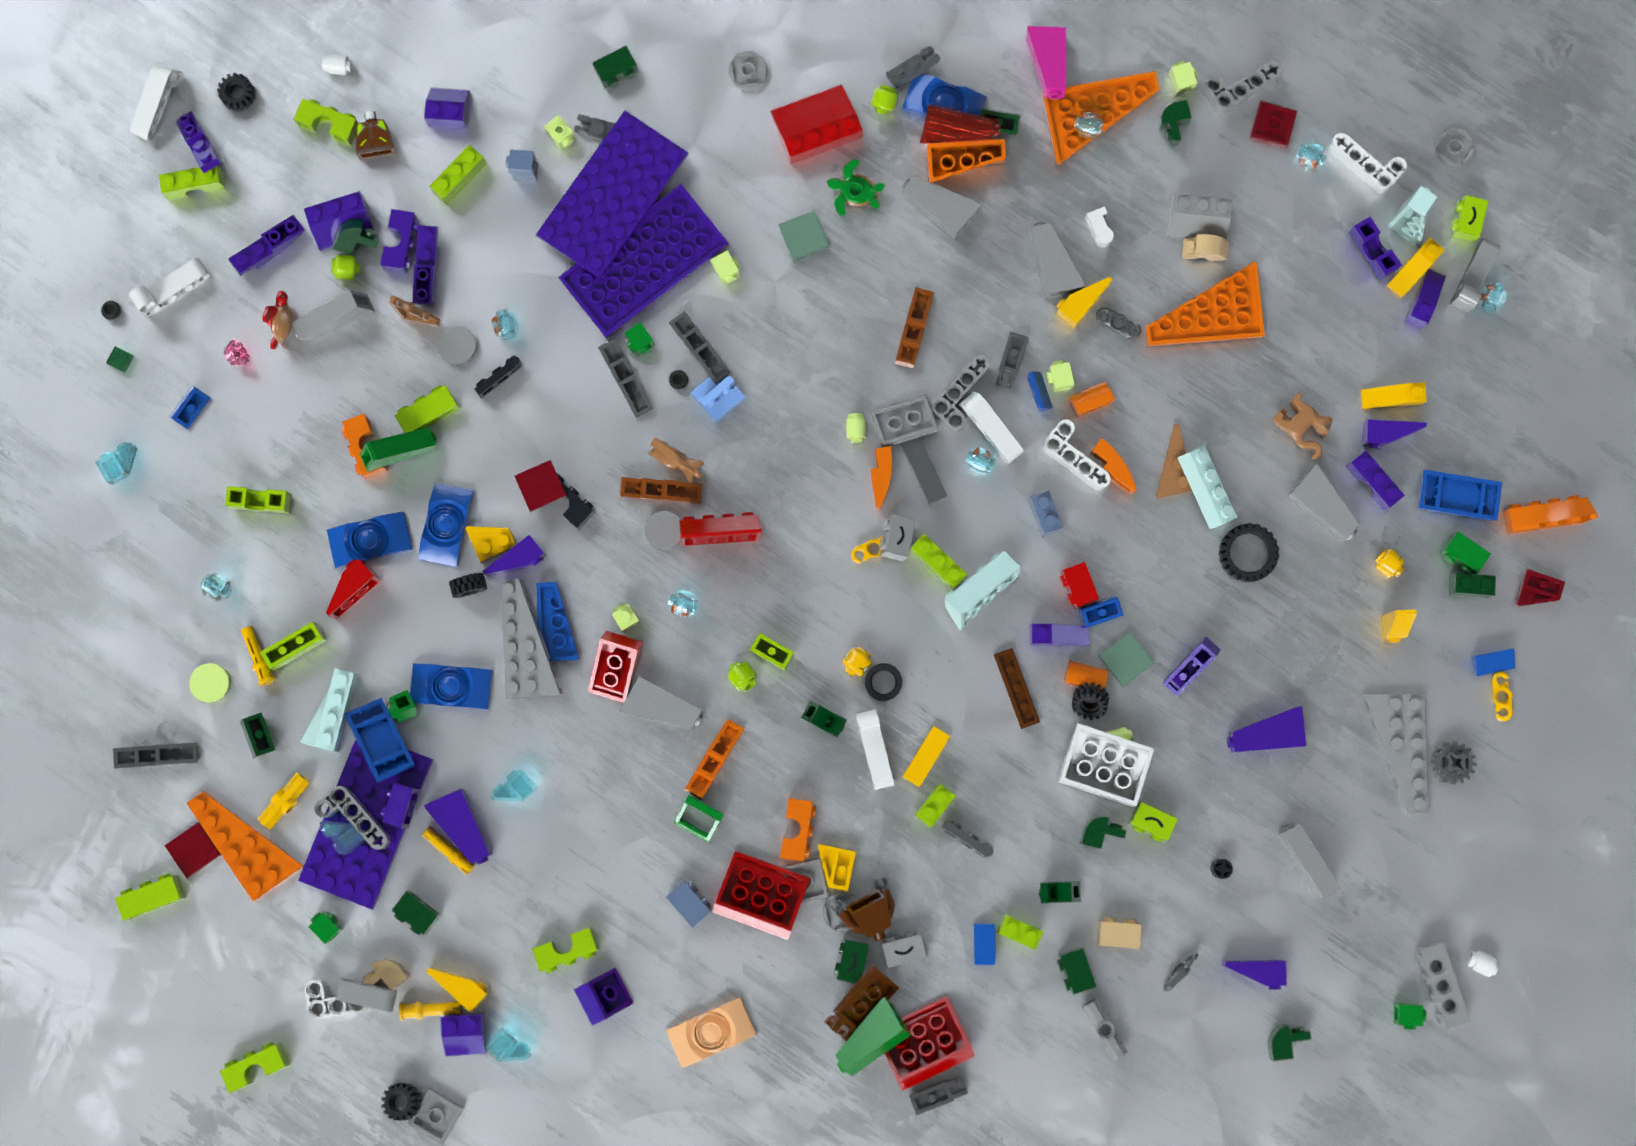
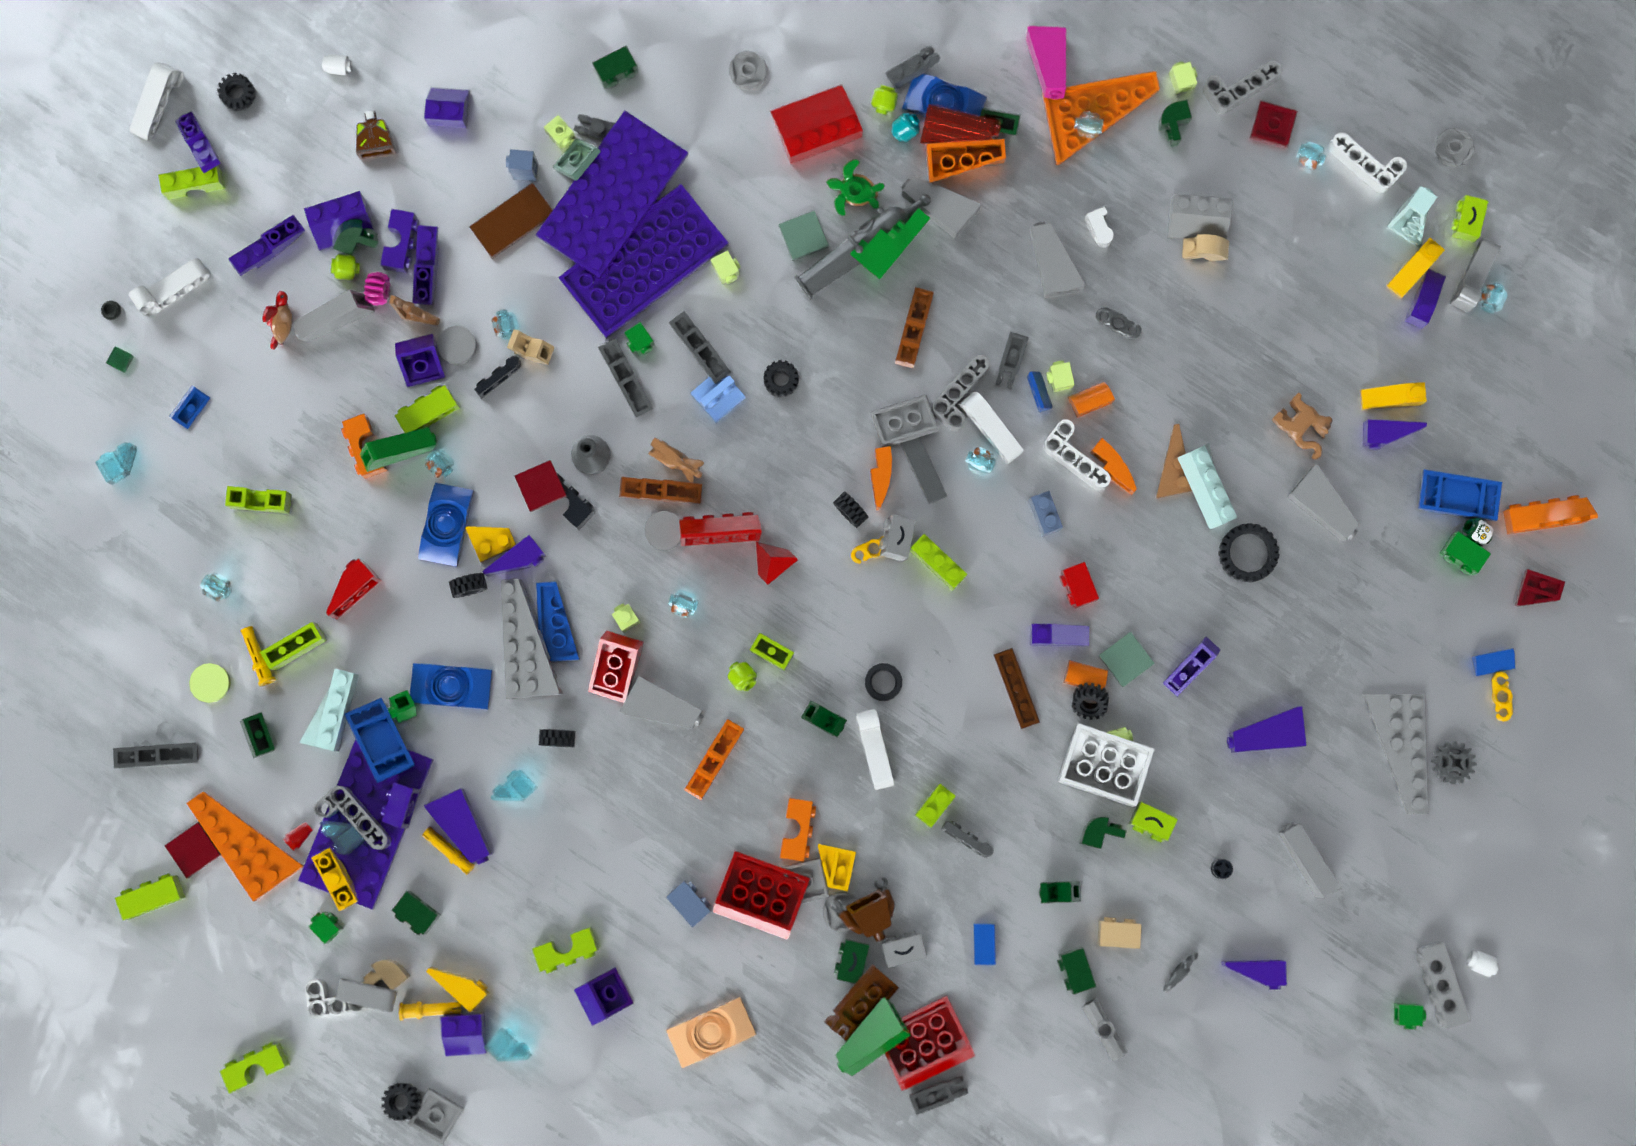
clear pink piece [223,339,249,366] -> none
yellow piece [257,772,311,830] -> none
lime arch [293,98,358,146] -> none
blue slope [327,512,413,568] -> none
lime brick [429,144,487,205] -> none
pearl dark grey plate [669,370,688,390] -> none
green tile [674,795,724,843] -> none
yellow head [842,647,872,677] -> none
yellowish green brick [846,413,866,443] -> none
yellow tile [902,726,950,787] -> none
light aqua wedge [945,551,1020,631] -> none
lime brick [997,914,1044,950] -> none
yellow slope [1056,277,1112,328] -> none
blue slope [1078,596,1124,628] -> none
orange wing [1145,262,1265,347] -> none
dark green brick [1268,1024,1312,1061] -> none
dark purple arch [1346,451,1405,511] -> none
dark purple arch [1348,217,1402,281] -> none
yellow head [1374,549,1405,578] -> none
yellow slope [1381,610,1417,643] -> none
dark green brick [1449,573,1496,598] -> none
none -> red cone [283,822,313,851]
none -> yellow slope [311,848,358,911]
none -> dark pink gear [364,272,391,306]
none -> dark purple slope [395,333,445,387]
none -> clear light blue head [425,449,454,478]
none -> reddish brown tile [469,182,553,259]
none -> tan brick [507,329,555,365]
none -> black tyre [539,729,576,747]
none -> sand green tile [553,138,601,181]
none -> dark grey cone [571,435,611,474]
none -> red slope [756,541,798,585]
none -> black tyre [763,360,799,397]
none -> piece [794,195,931,300]
none -> black tyre [833,491,868,528]
none -> teal head [891,113,920,142]
none -> head [1462,517,1493,546]

